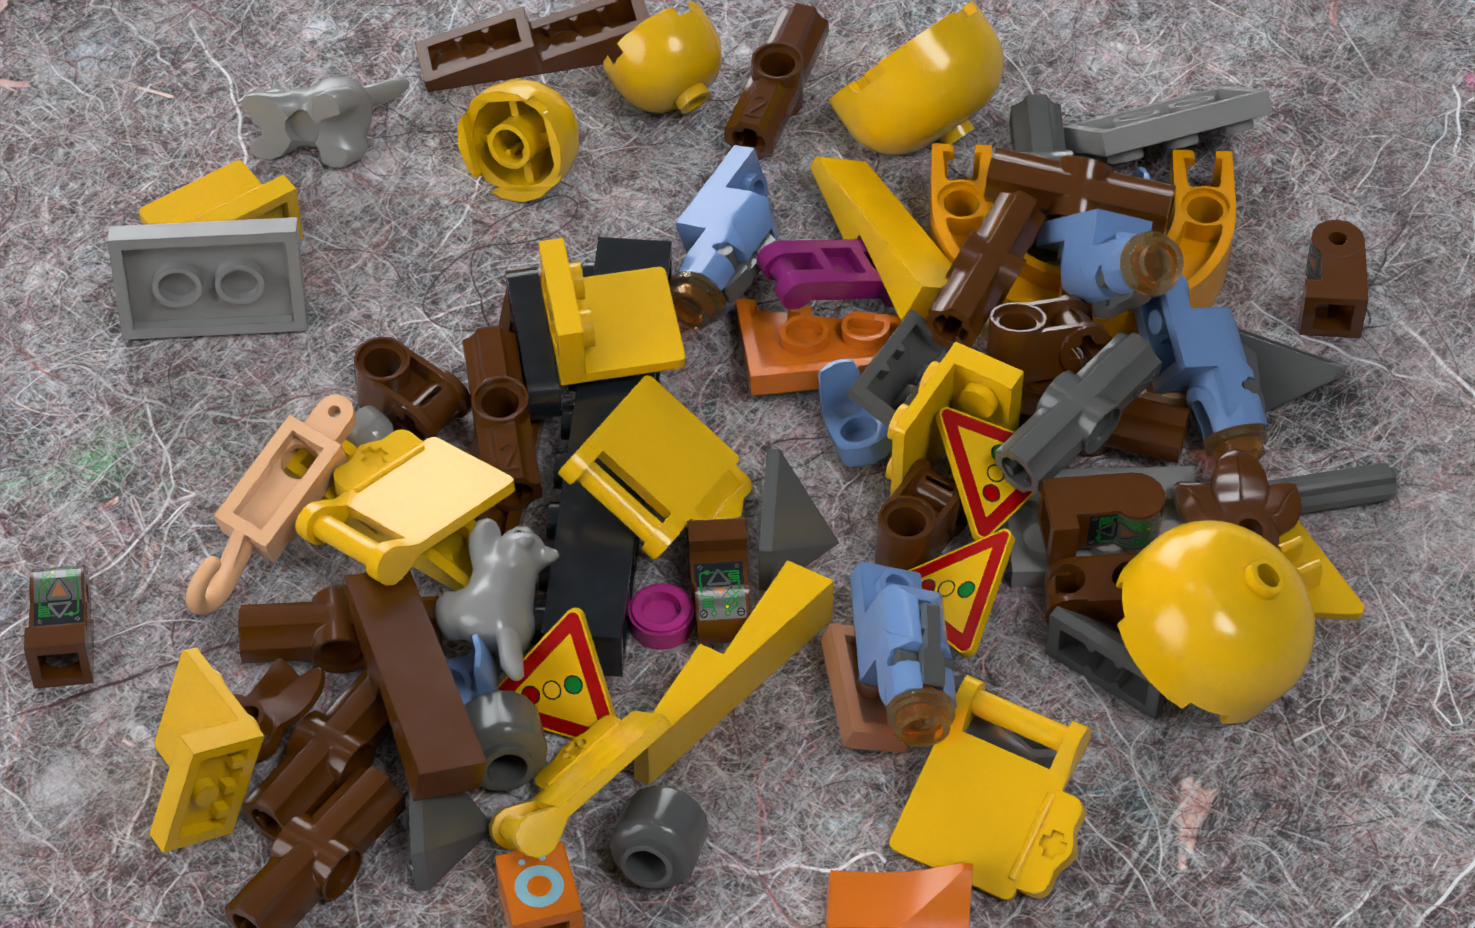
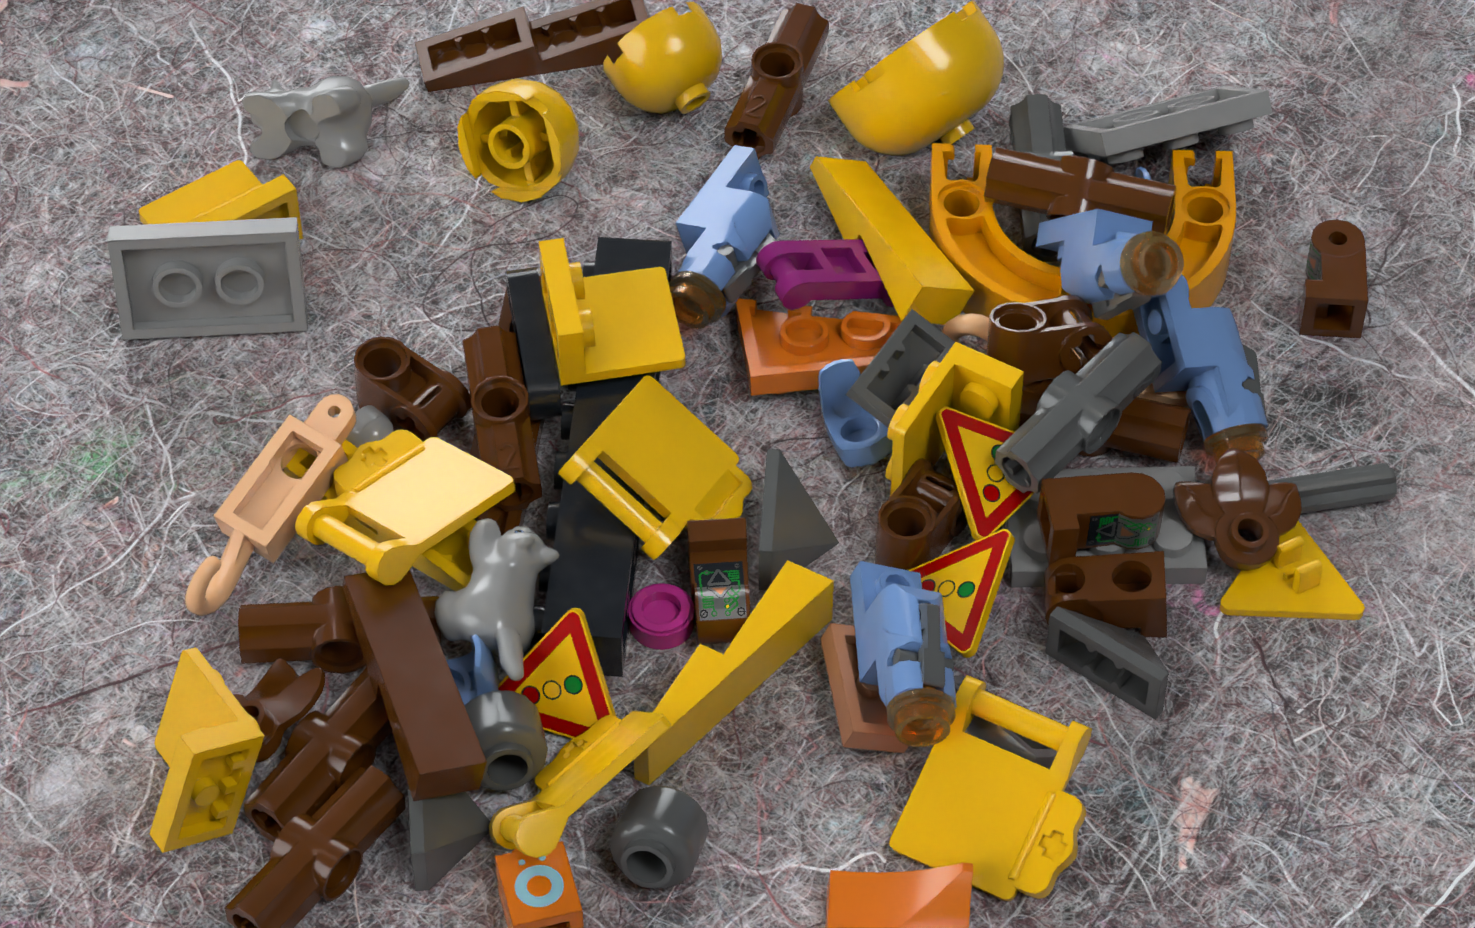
reddish brown leg [24,565,94,689] -> none
reddish brown piece [924,190,1046,350] -> none
yellow cylinder [1116,520,1315,724] -> none
dark grey slope [1238,328,1348,412] -> none

